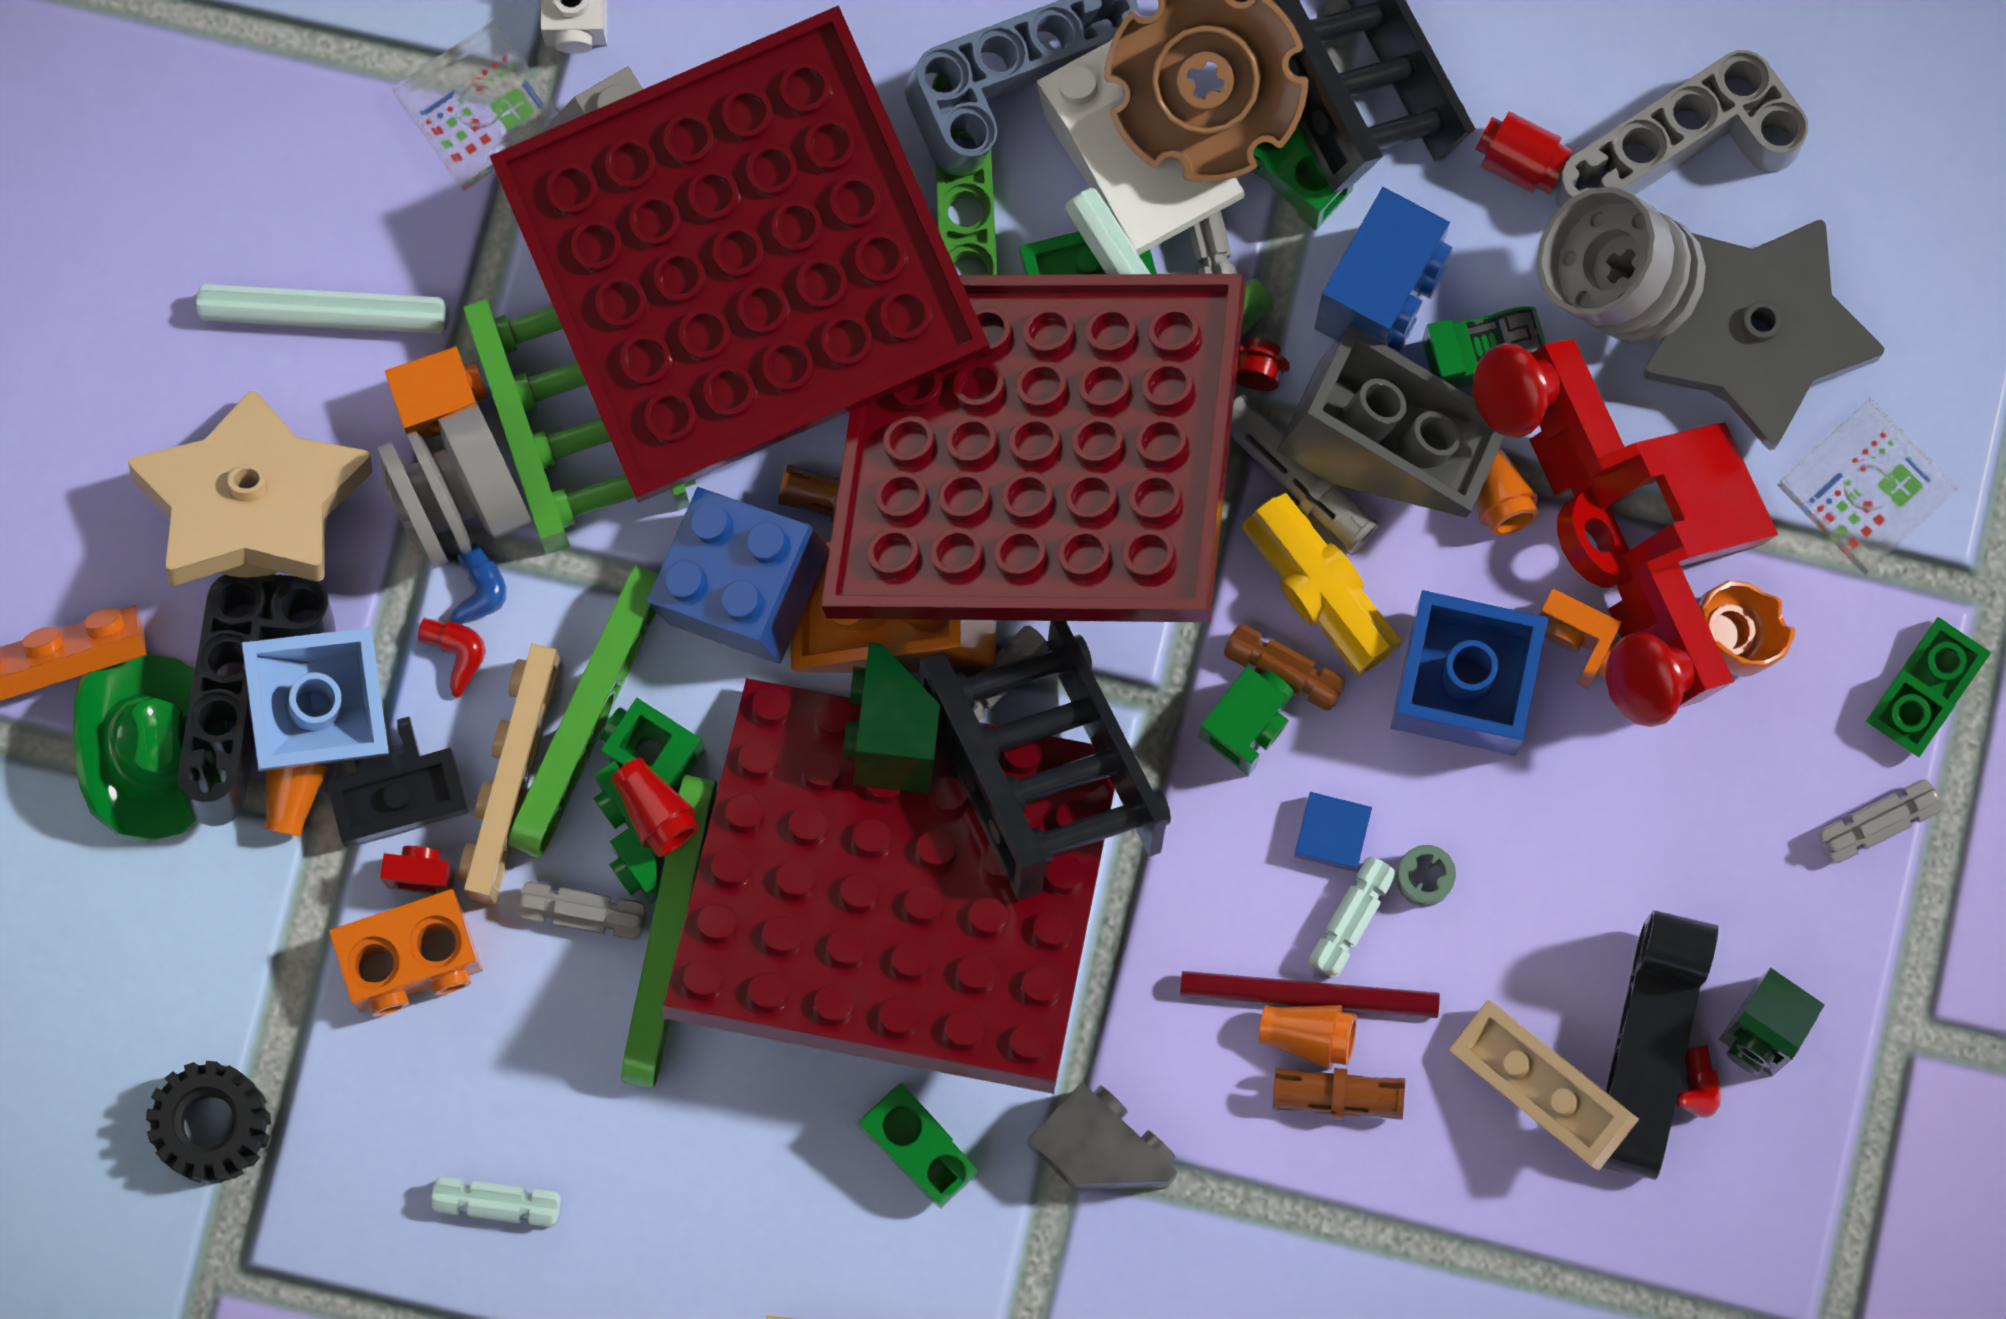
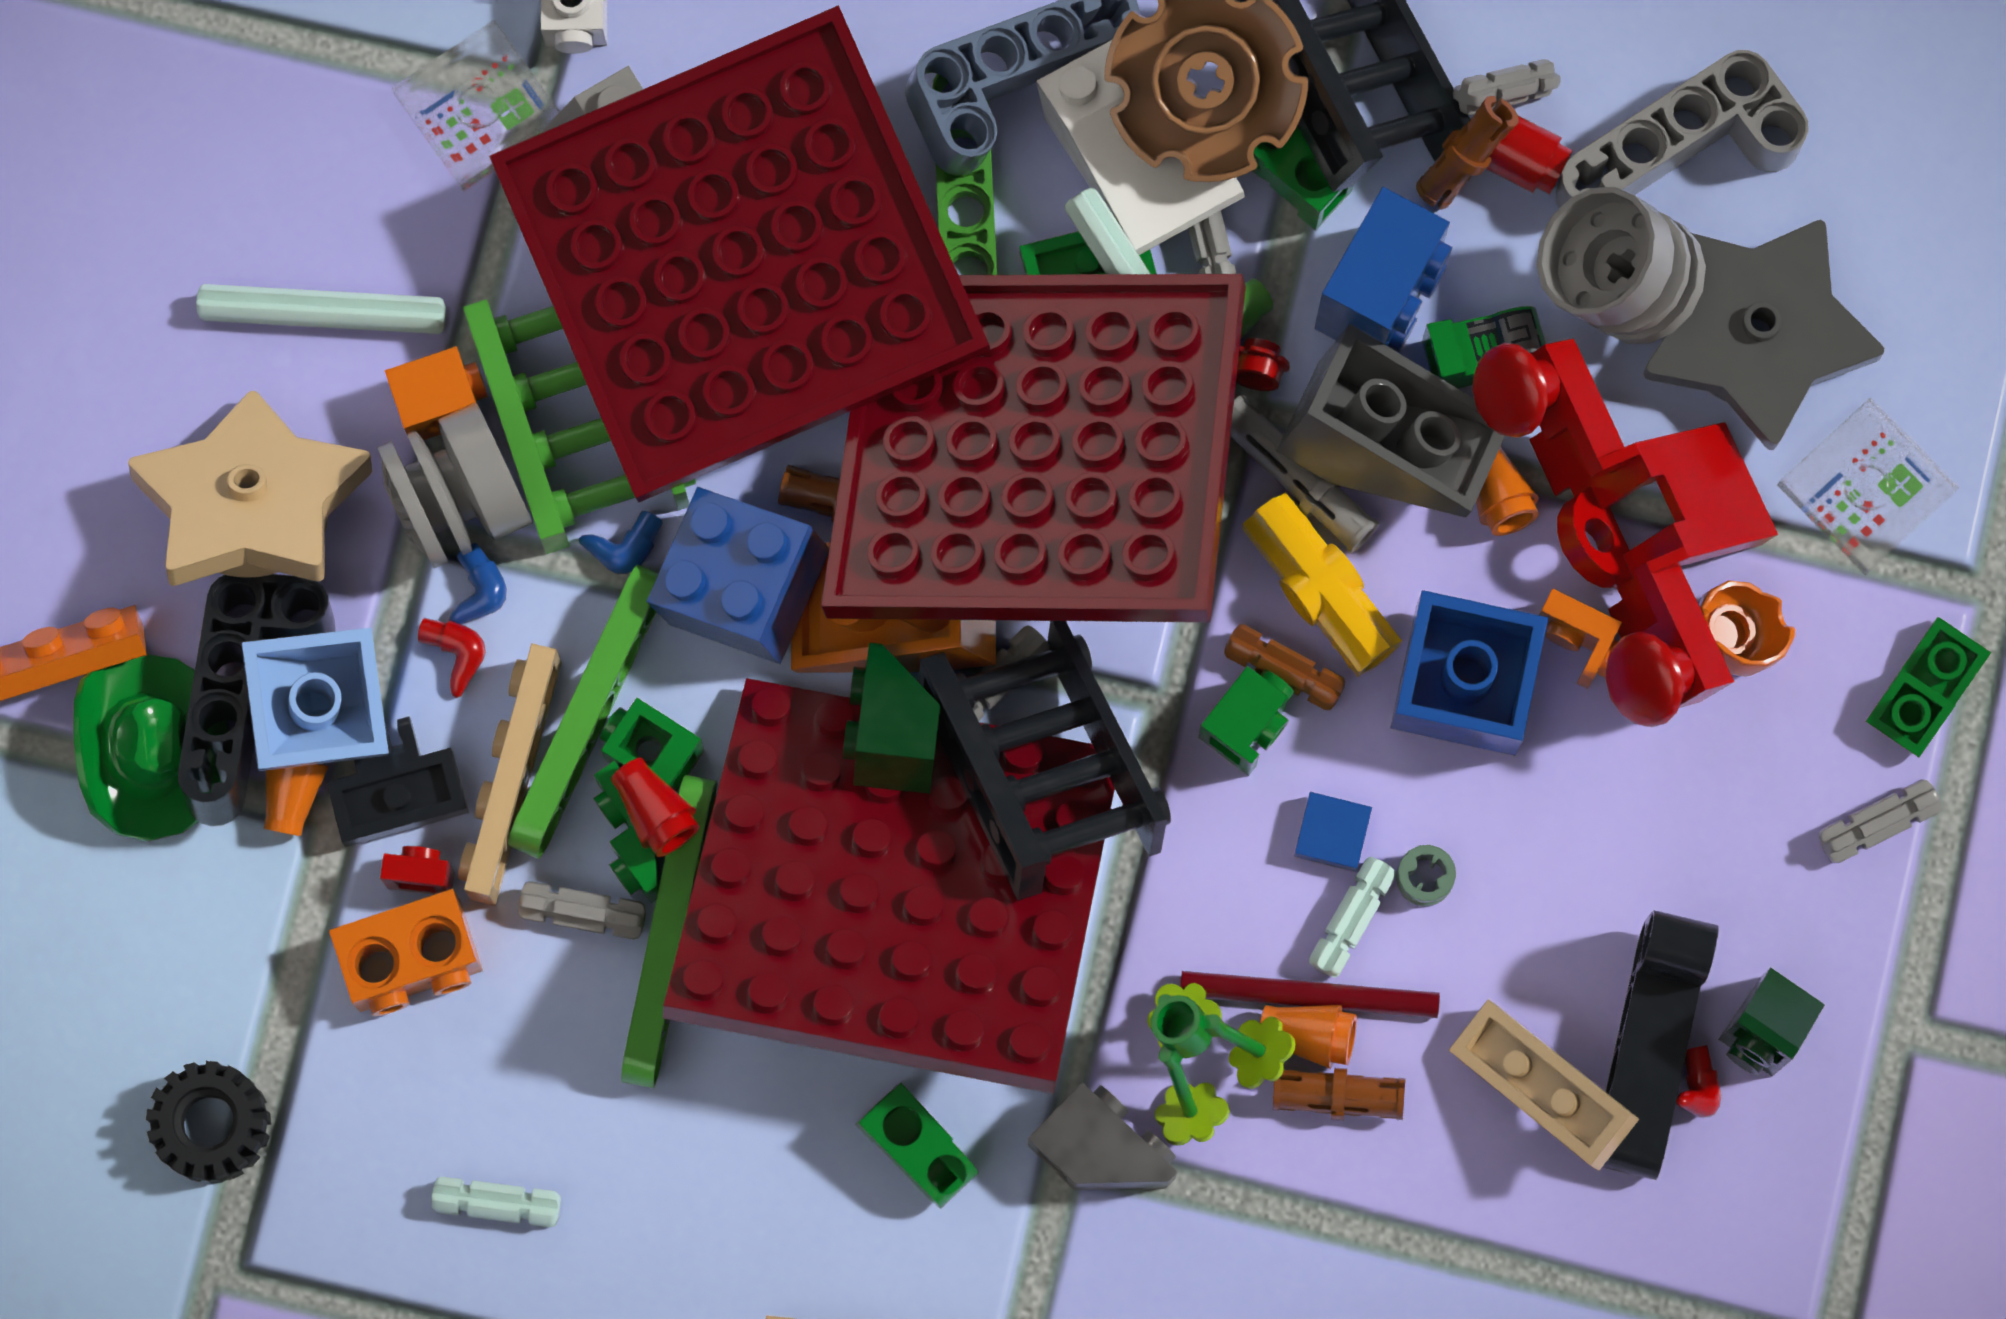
none -> blue animal [579,510,663,575]
none -> plant [1147,983,1295,1146]
none -> dark orange pin [1416,96,1519,210]
none -> light grey axle [1453,59,1561,115]

